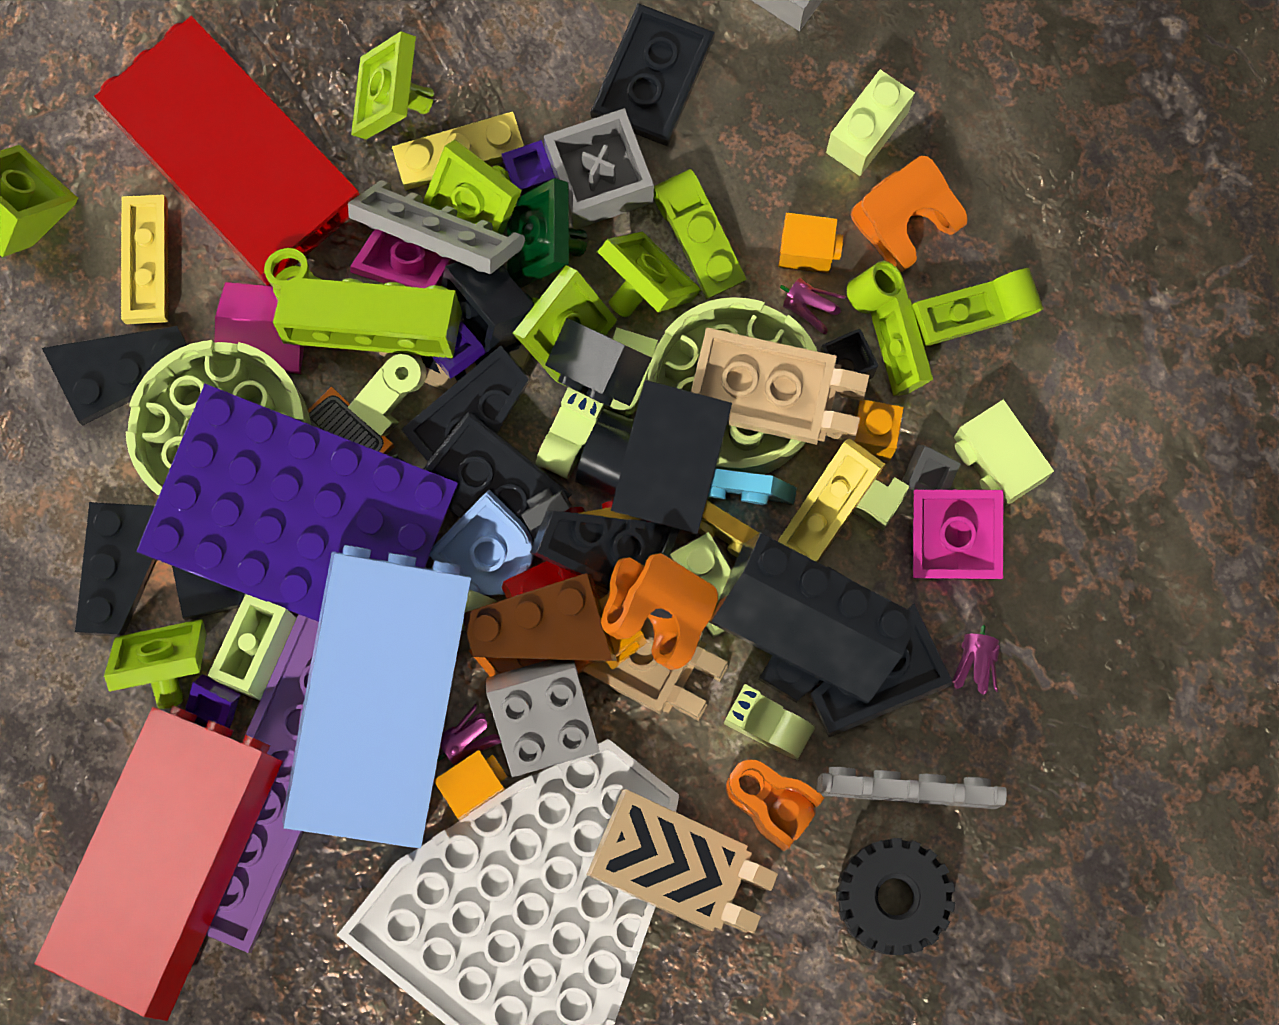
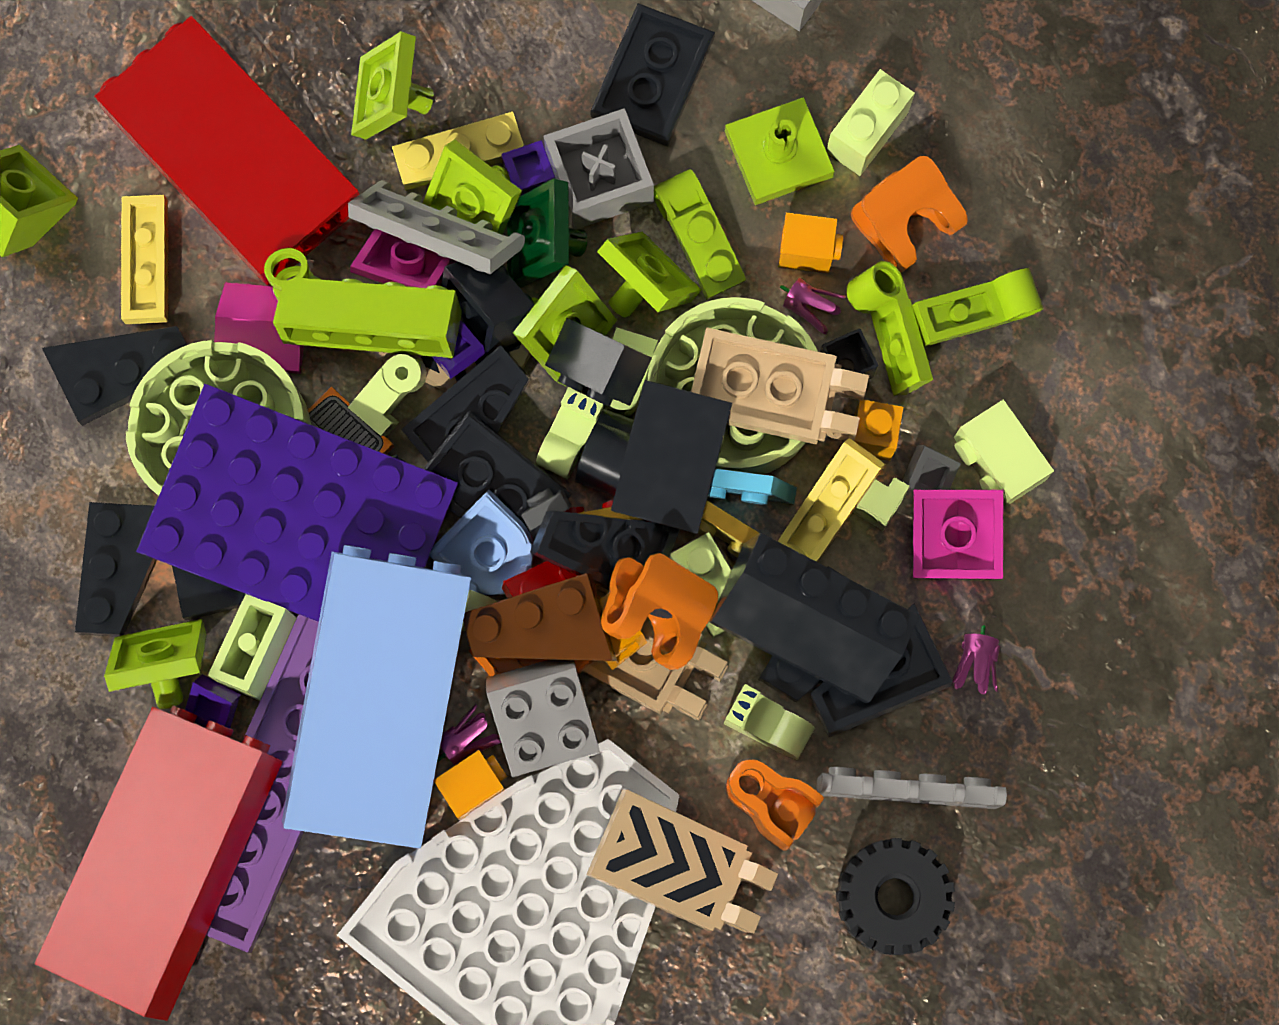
none -> lime tile [725,97,835,205]

